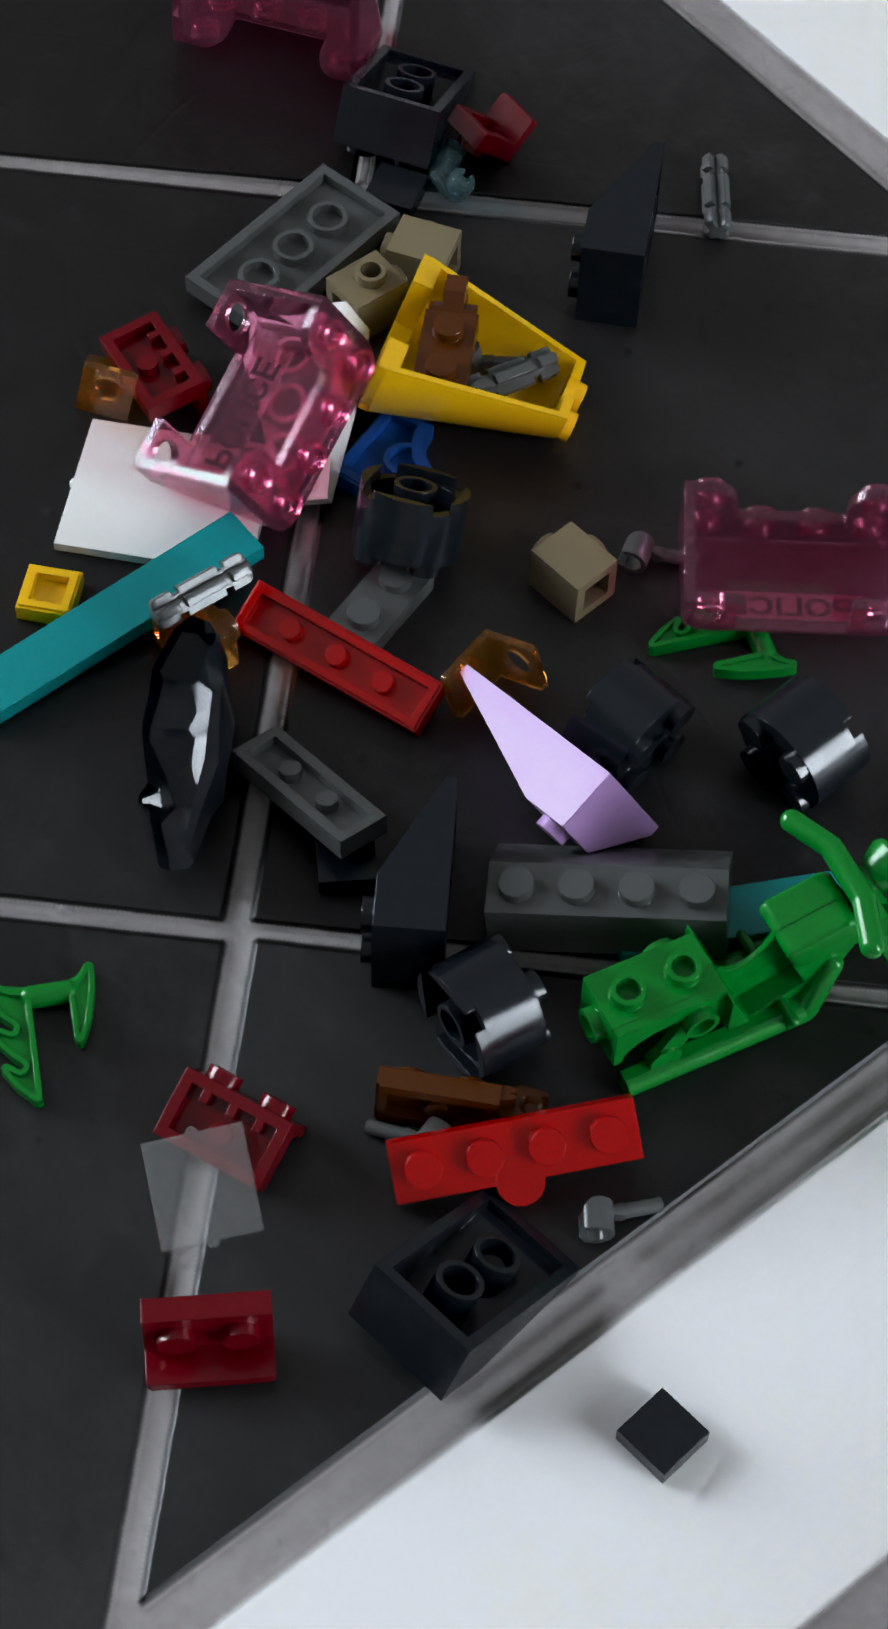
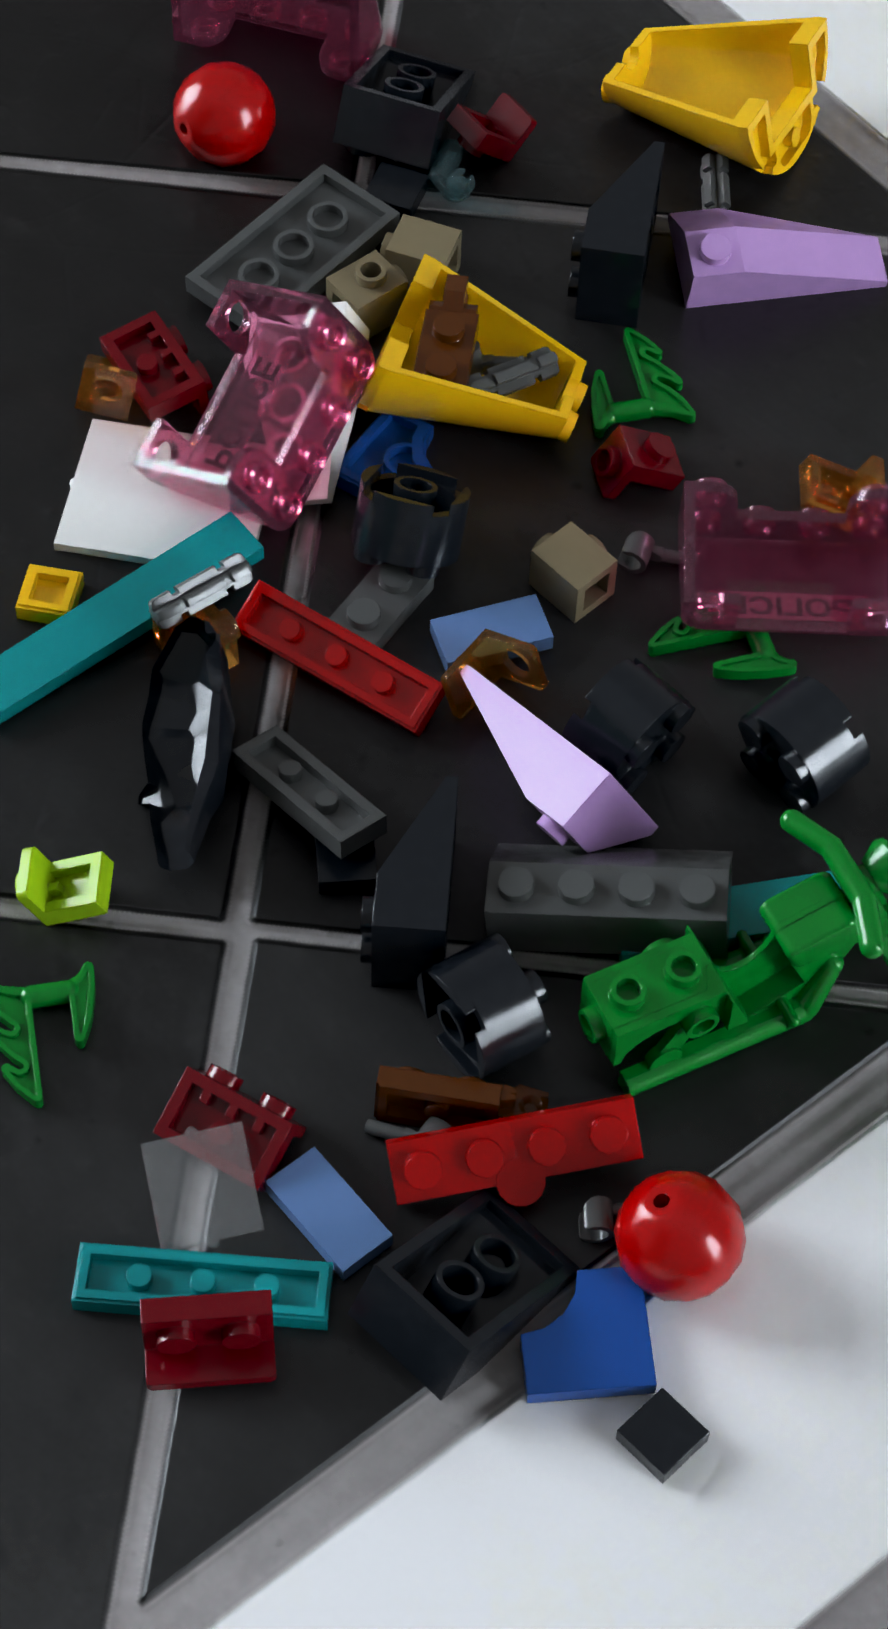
none -> lime bracket [15,846,114,926]
none -> teal tile [71,1242,334,1330]
none -> red piece [173,61,276,167]
none -> medium blue tile [265,1146,393,1281]
none -> medium blue tile [430,594,554,675]
none -> blue tile [520,1267,657,1404]
none -> green piece [590,327,696,438]
none -> dark red bracket [591,424,685,500]
none -> yellow cone [601,17,828,175]
none -> red piece [614,1171,746,1302]
none -> lavender wedge [668,208,888,308]
none -> clear orange bracket [799,454,888,528]

